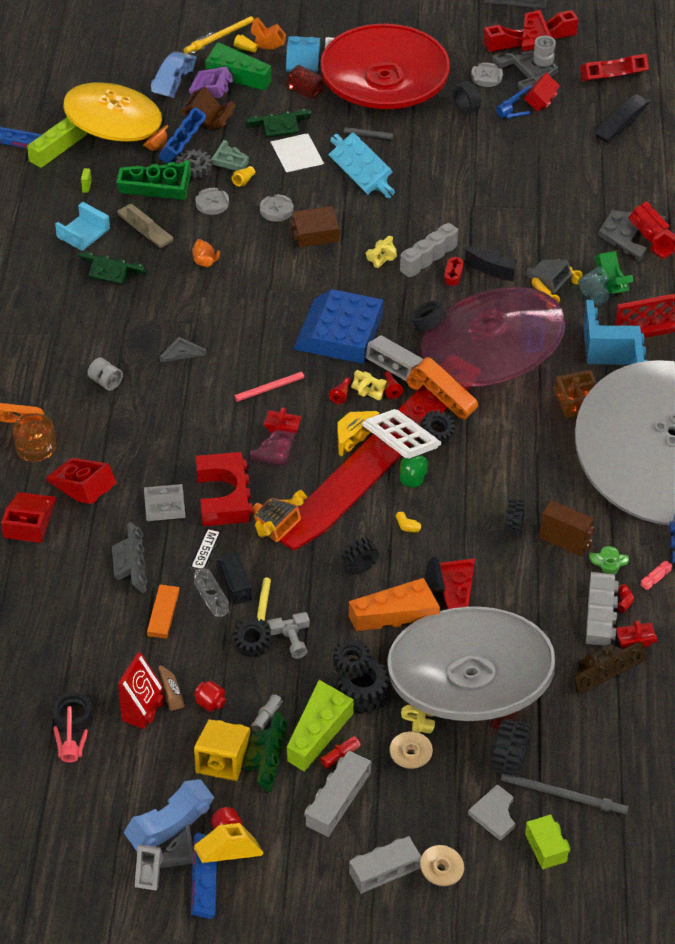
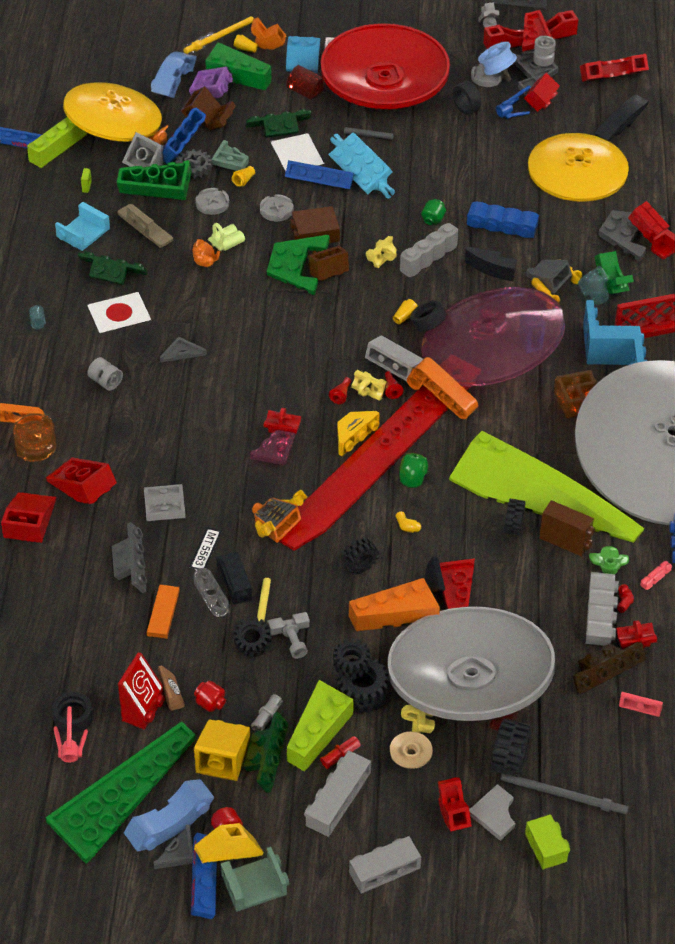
light grey slope [135,845,163,890] -> none
red arch [196,452,253,526] -> none
coral bar [234,372,304,402] -> none
blue slope [294,289,383,364] -> none
white piece [362,409,441,459] -> none
black tyre [419,410,455,446] -> none
tan dish [420,845,464,886] -> none
red beam [444,257,463,286] -> none
none -> clear light blue piece [29,305,46,329]
none -> green wing [46,721,195,864]
none -> white sticker [88,292,151,333]
none -> light grey slope [122,132,164,167]
none -> yellowish green piece [208,223,245,251]
none -> sand green panel [221,847,289,912]
none -> green wing [267,235,330,295]
none -> blue plate [285,160,354,190]
none -> reddish brown brick [309,246,349,280]
none -> yellow cone [393,299,418,325]
none -> green head [421,199,446,225]
none -> red brick [438,777,472,831]
none -> lime wedge [449,431,644,543]
none -> blue brick [467,201,539,238]
none -> light grey hips [478,2,499,27]
none -> light blue wheel [478,42,517,82]
none -> yellow dish [528,133,628,202]
none -> coral slope [619,692,663,717]

